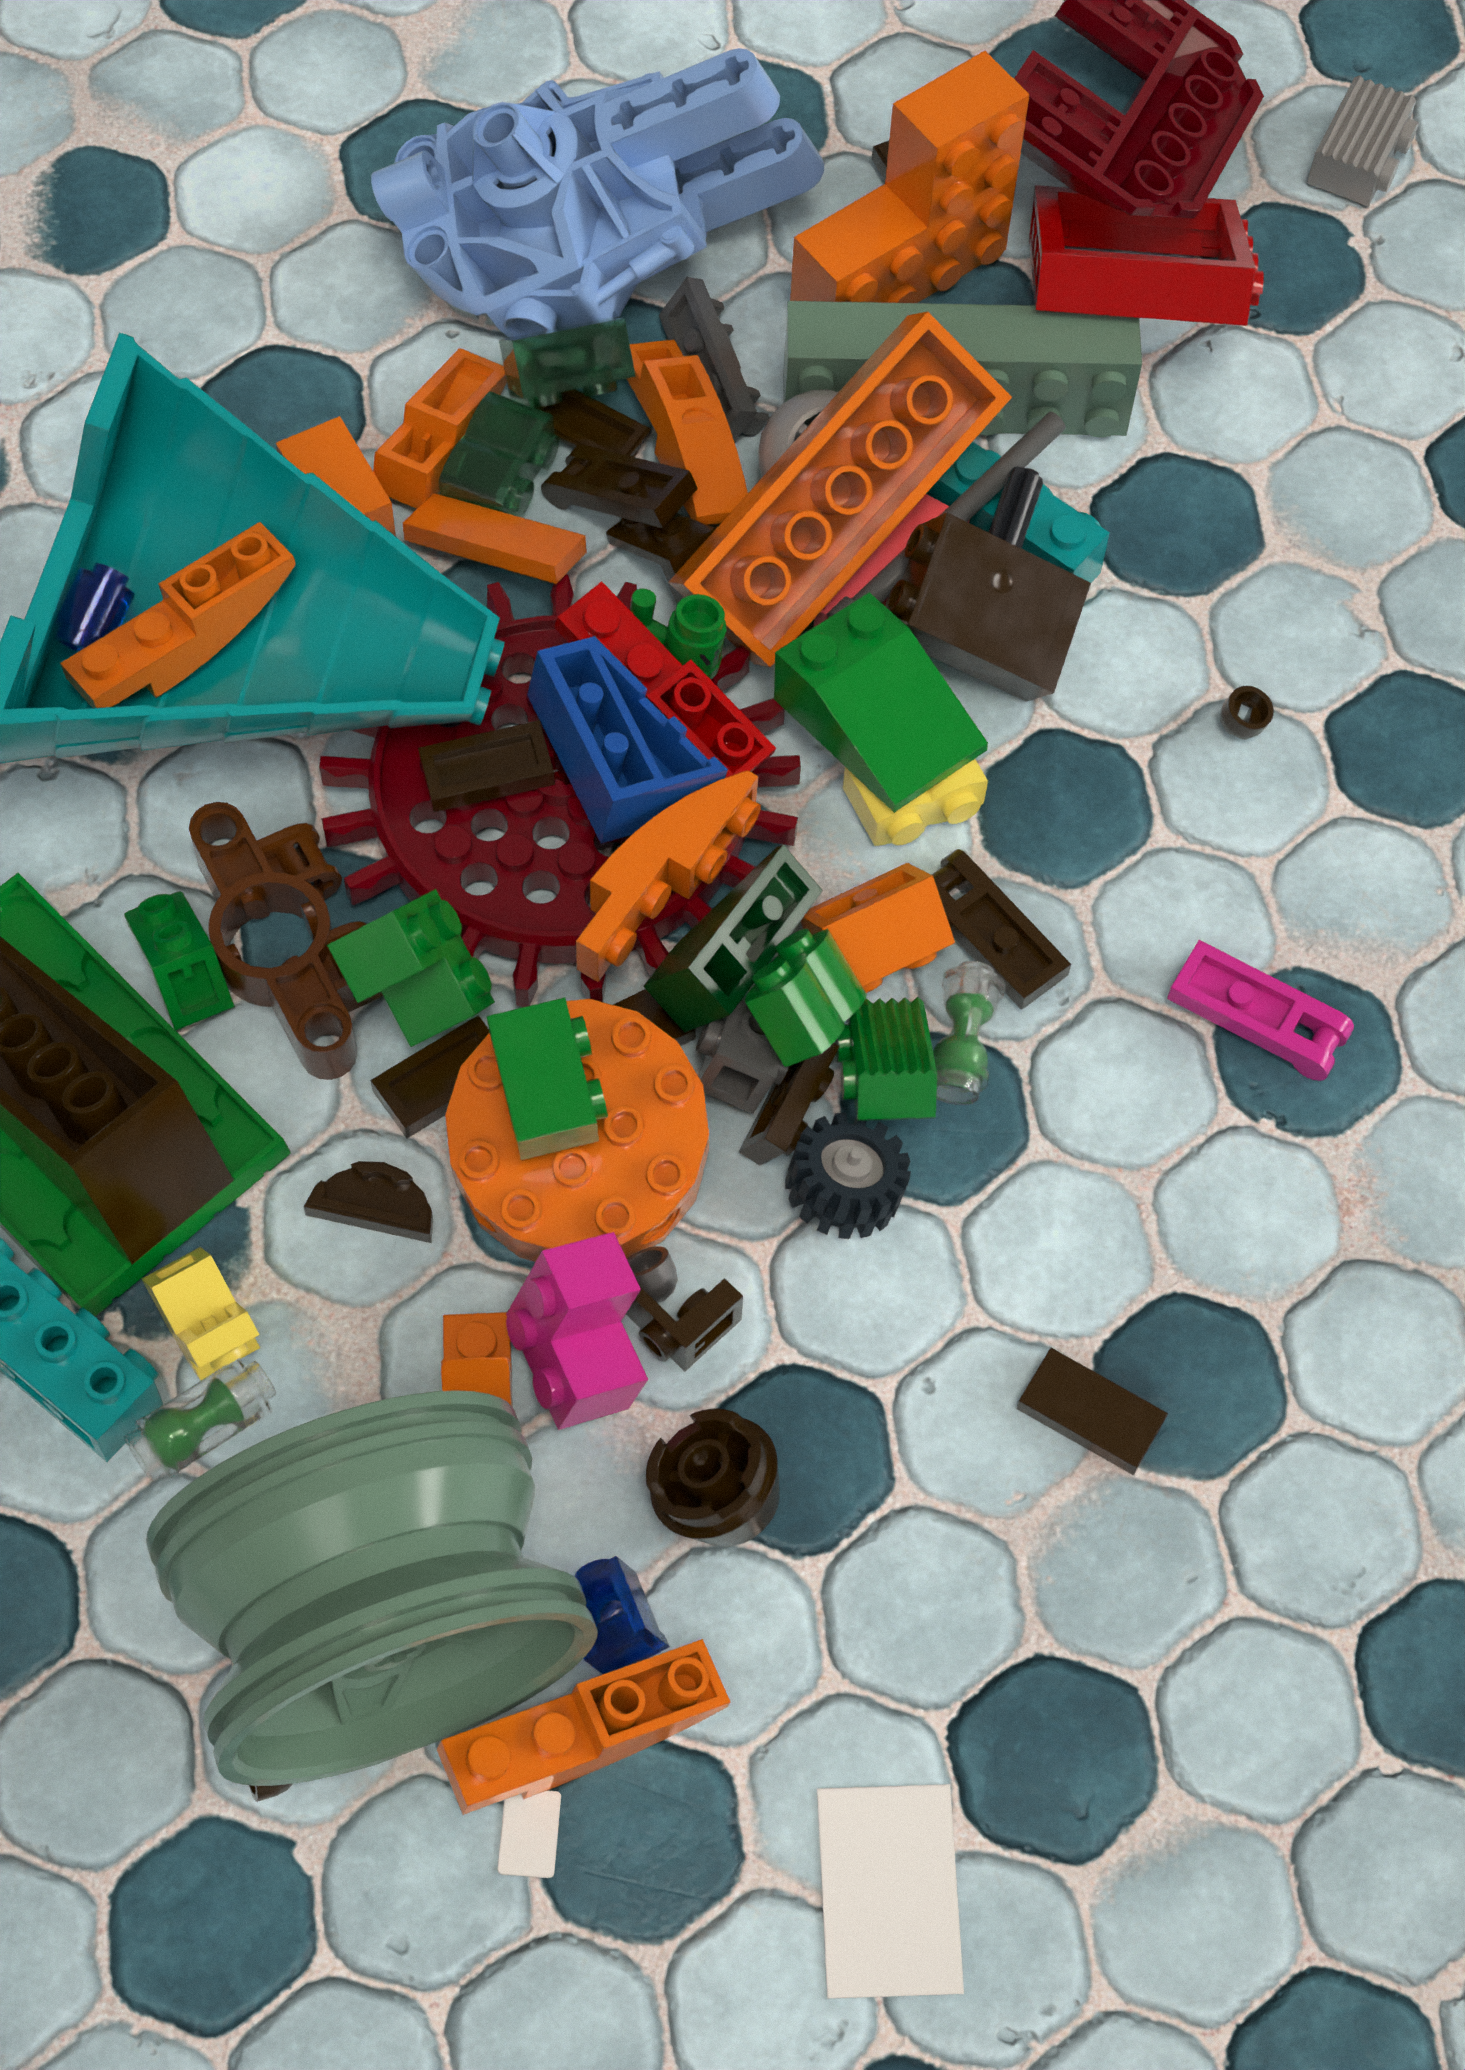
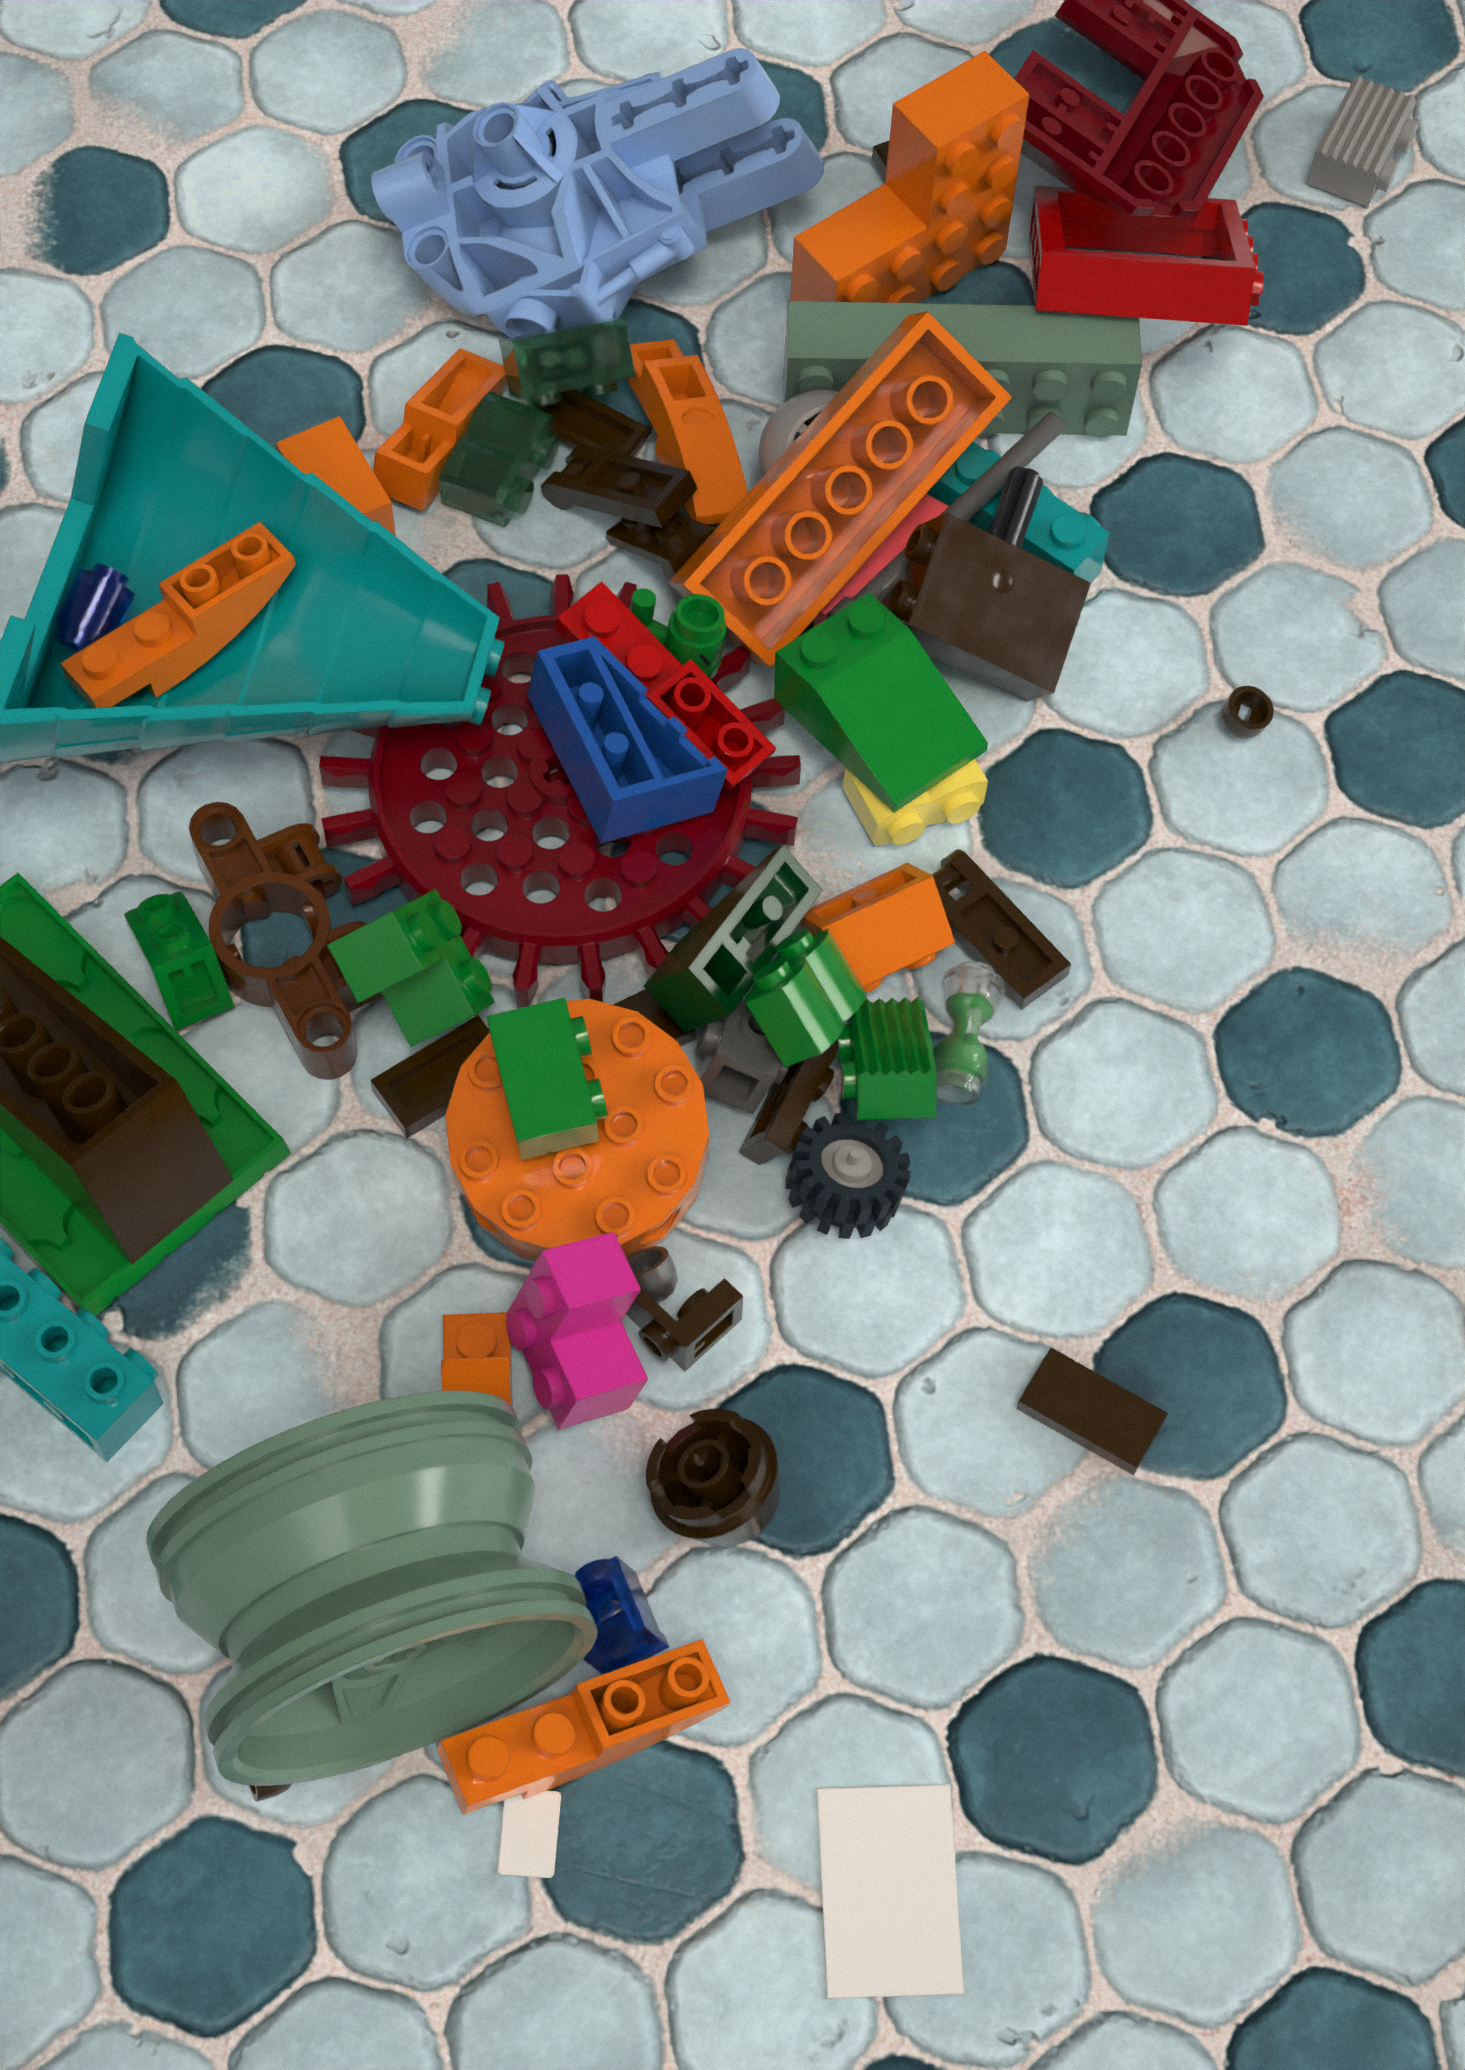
clear piece [123,1358,276,1482] -> none
light yellow brick [142,1247,260,1381] -> none
dark brown tile [304,1161,433,1243] -> none
orange tile [402,493,587,584] -> none
dark brown tile [418,720,555,812] -> none
orange slope [576,770,761,982] -> none
dark grey plate [659,277,770,441] -> none
dark pink plate [1167,940,1354,1081] -> none

